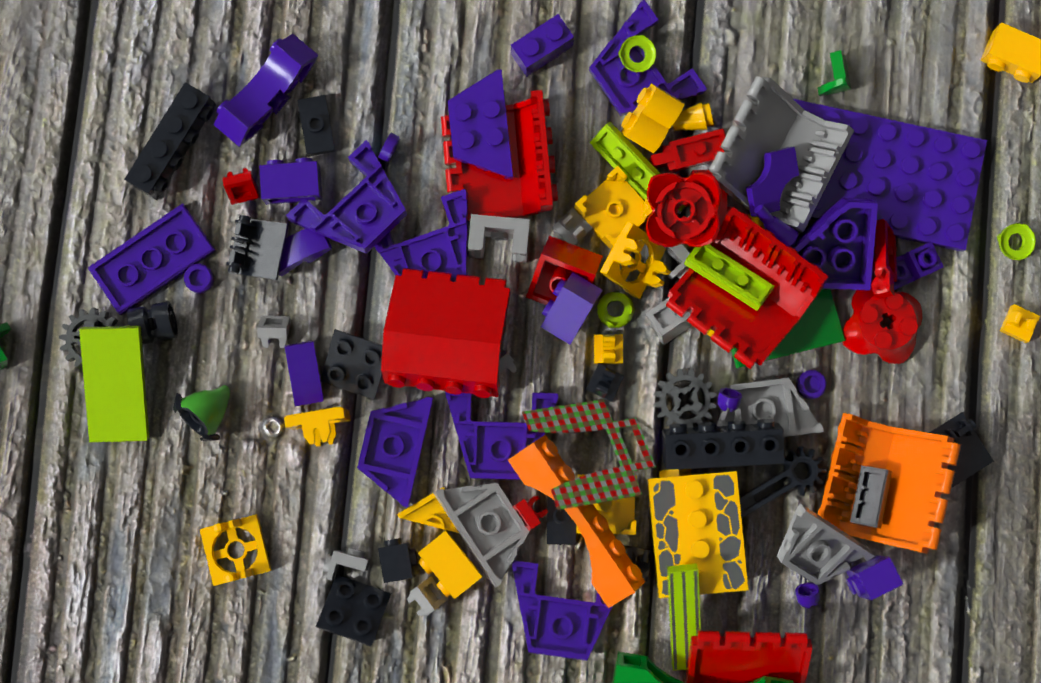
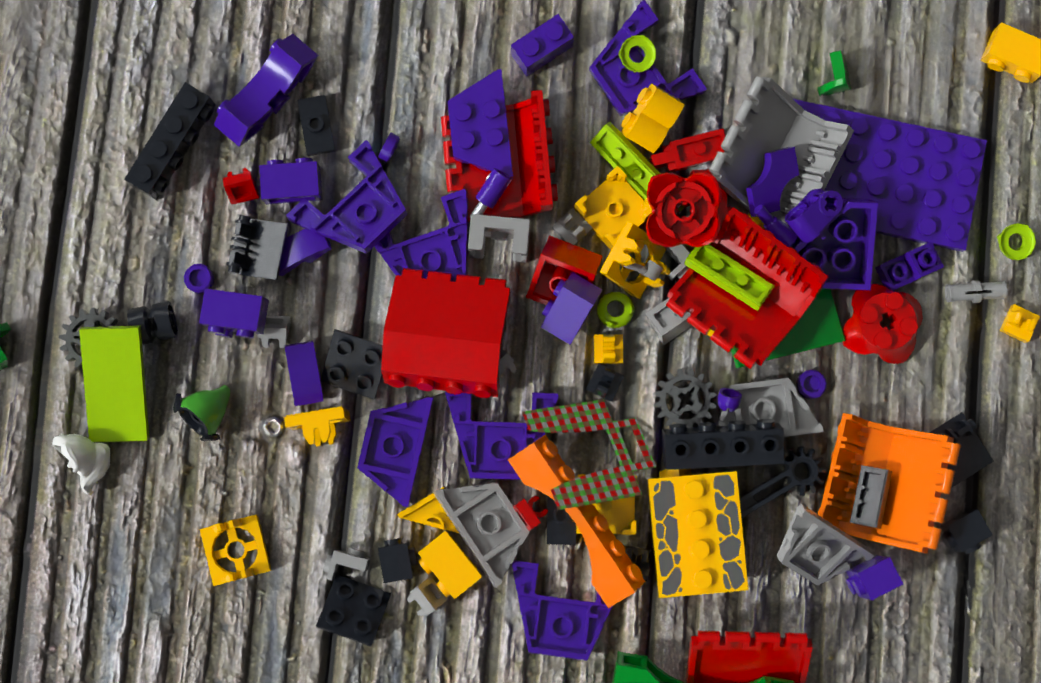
dark purple tile [88,203,216,316] -> none
lime tile [667,564,701,671] -> none
yellow cone [673,102,714,131] -> none
dark purple hinge [795,583,820,609] -> none
red hinge [871,219,897,299] -> none
none -> white hair [52,434,110,495]
none -> dark purple brick [199,288,269,338]
none -> dark purple piece [469,168,512,218]
none -> light grey hand [623,260,663,281]
none -> dark purple piece [785,189,843,243]
none -> black brick [940,509,992,554]
none -> light grey pin [945,280,1008,303]

